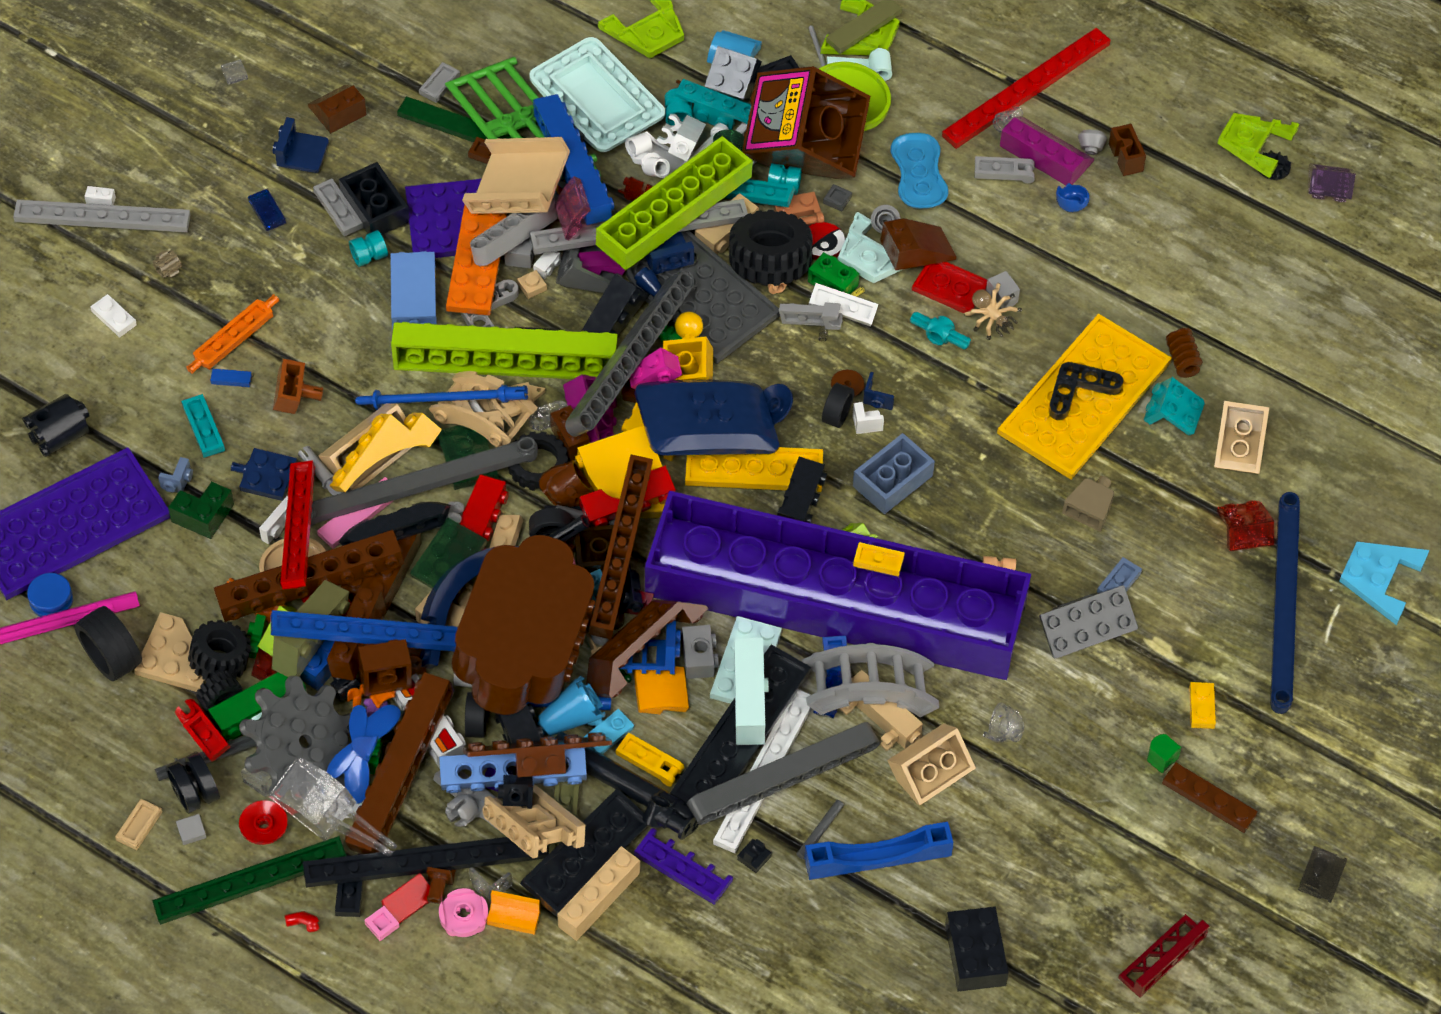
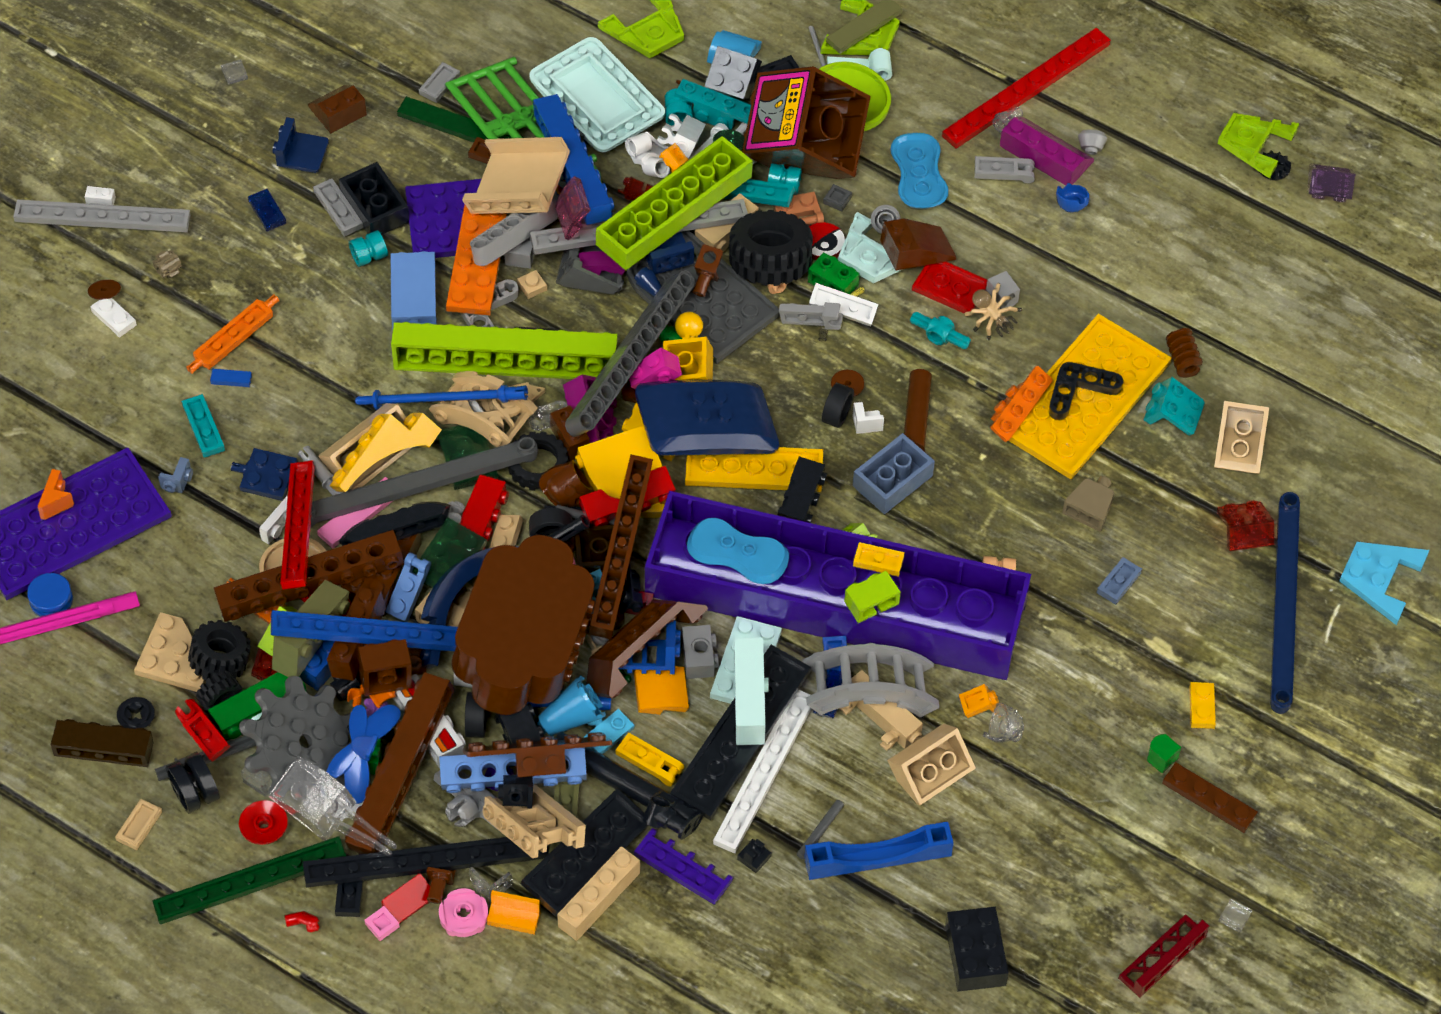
black cylinder [22,394,90,457] -> none
black tyre [74,606,142,681] -> none
dark green brick [168,481,234,539] -> none
light grey tile [176,814,207,845] -> none
green plate [247,614,266,659] -> none
dark orange brick [273,359,323,414] -> none
white piece [533,251,561,279] -> none
black wedge [581,274,650,339] -> none
dark grey beam [687,722,881,825] -> none
dark blue dish [763,384,793,424] -> none
dark blue bracket [863,372,894,410] -> none
bracket [1039,585,1138,659] -> none
reddish brown brick [1108,123,1146,176] -> none
clear smoke plate [1298,846,1347,903] -> none
none -> orange slope [37,469,74,520]
none -> dark brown brick [50,719,154,768]
none -> reddish brown piece [88,280,121,300]
none -> black gear [117,697,155,729]
none -> medium blue plate [385,552,431,621]
none -> light orange bracket [659,143,689,172]
none -> dark azure plate [687,518,789,584]
none -> reddish brown bracket [692,244,723,297]
none -> lime piece [844,571,901,623]
none -> reddish brown brick [904,369,932,452]
none -> light orange bracket [959,684,999,718]
none -> orange bracket [990,366,1053,442]
none -> clear tile [1219,899,1252,933]

